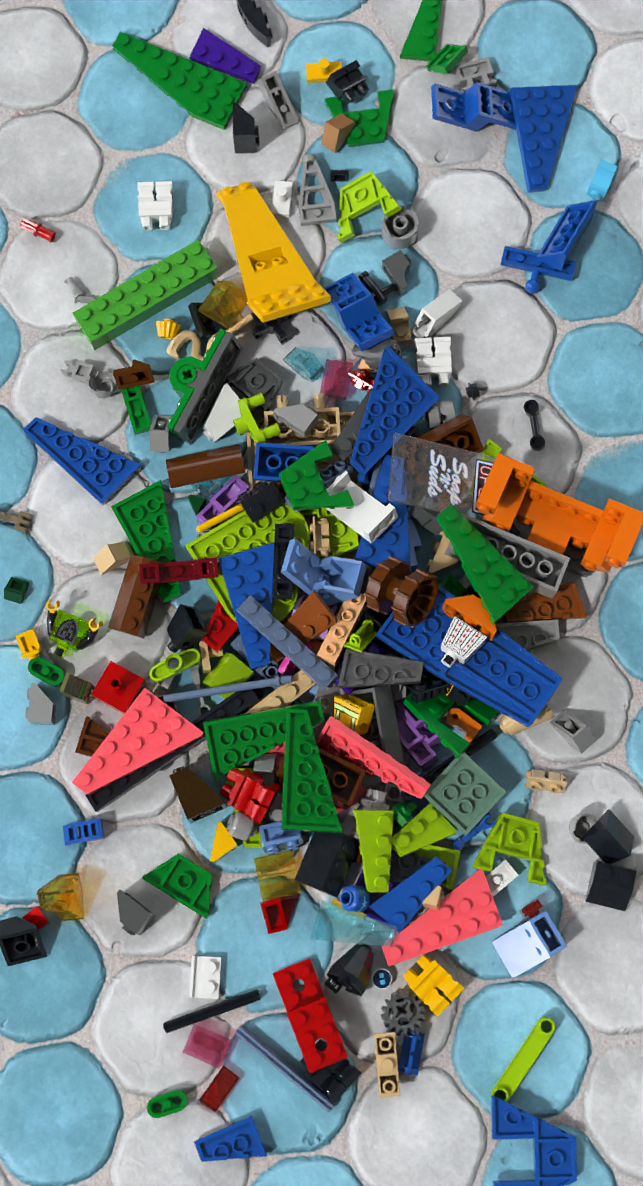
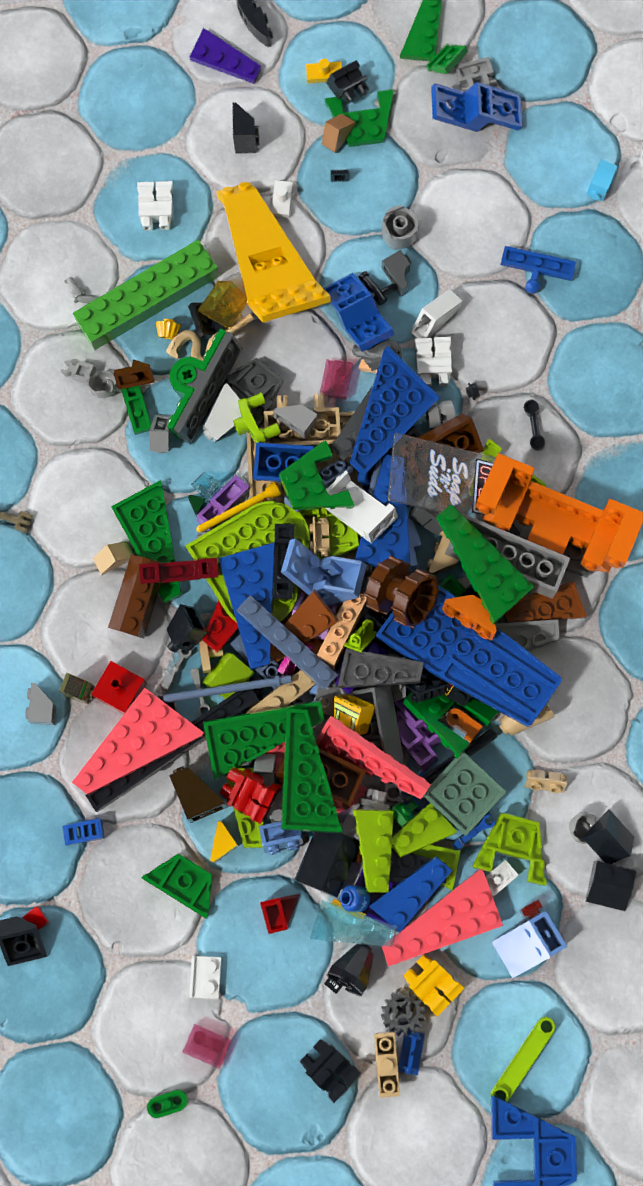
dark green slope [4,577,29,604] -> none
yellow bracket [15,628,43,660] -> none
red axle [20,218,56,243] -> none
blue wing [23,417,142,506] -> none
green plate [28,657,65,687] -> none
clear yellow slope [37,873,84,921] -> none
torso [46,599,104,659] -> none
reddish brown wing [75,716,108,757] -> none
green wing [112,32,247,130] -> none
dark grey slope [117,889,156,935] -> none
lime connector [149,649,201,684] -> none
black axle [163,990,261,1033] -> none
reddish brown brick [166,444,245,488] -> none
blue wing [194,1116,267,1162] -> none
clear red tile [199,1065,240,1112] -> none
light grey head [226,812,258,841] -> none
black bracket [235,481,285,523] -> none
sand blue axle [235,1025,335,1112] -> none
black pin [252,314,293,345] -> none
clear yellow slope [254,850,302,901] -> none
light grey slope [257,71,299,129] -> none
red bracket [272,958,348,1073] -> none
clear light blue slope [283,347,326,382] -> none
light grey plate [298,154,337,226] -> none
lime wing [337,171,402,243] -> none
red hinge [348,369,375,392] -> none
dark blue tile [372,968,392,989] -> none
tan slope [386,307,412,344] -> none
tan slope [422,886,443,910] -> none
white torso [441,617,487,668] -> none
blue wing [510,85,577,192] -> none
blue slope [536,200,597,271] -> none
light grey slope [549,710,596,753] -> none

